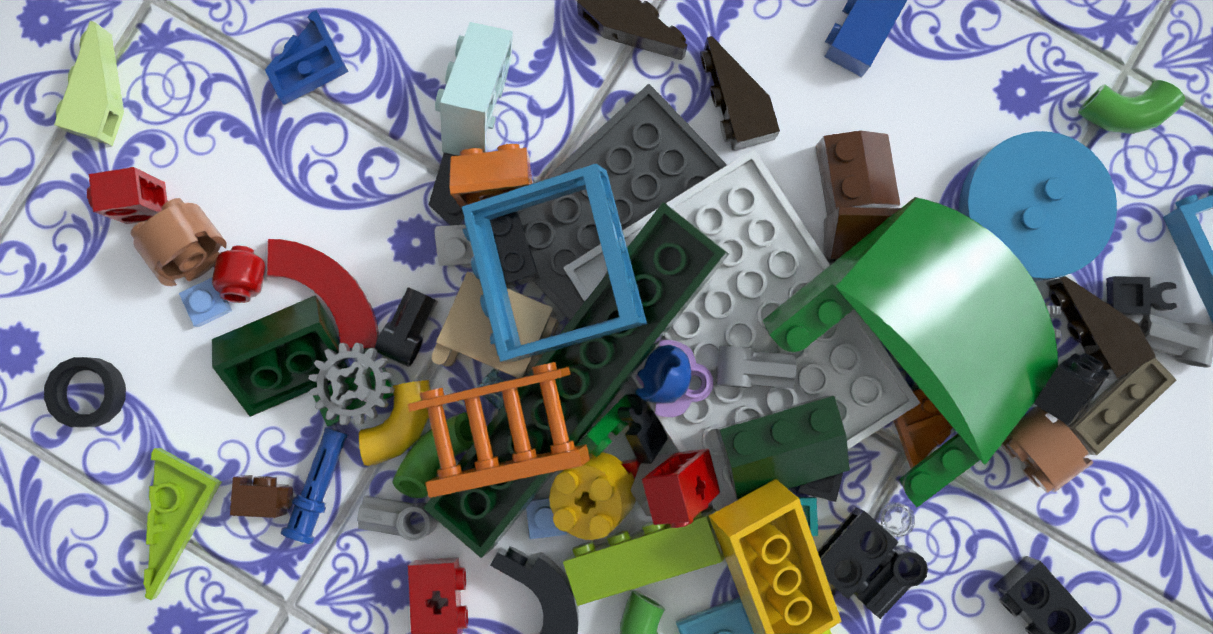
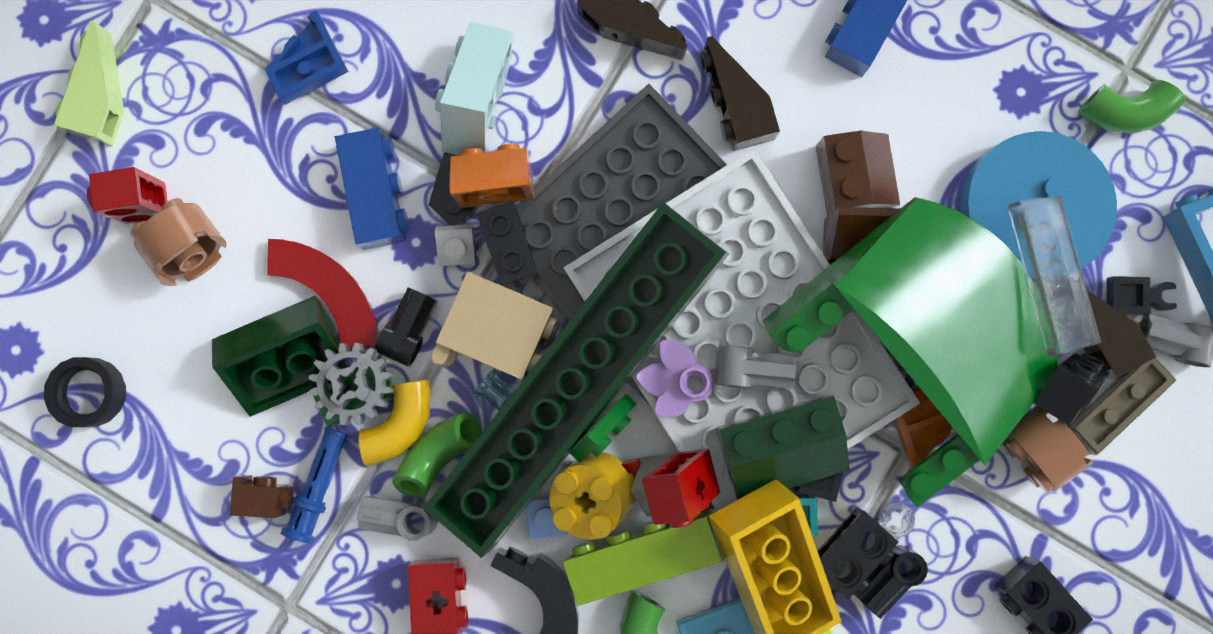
lime wing [143,448,222,601] -> none
light blue plate [179,277,232,327] -> none
red head [212,245,265,303] -> none
orange fence [408,362,590,498] -> none
dark azure window [462,164,647,362] -> none
black plate [618,394,668,464] -> none
blue hair [635,344,691,404] -> none
none -> blue brick [334,127,410,250]
none -> clear tile [1008,196,1101,357]

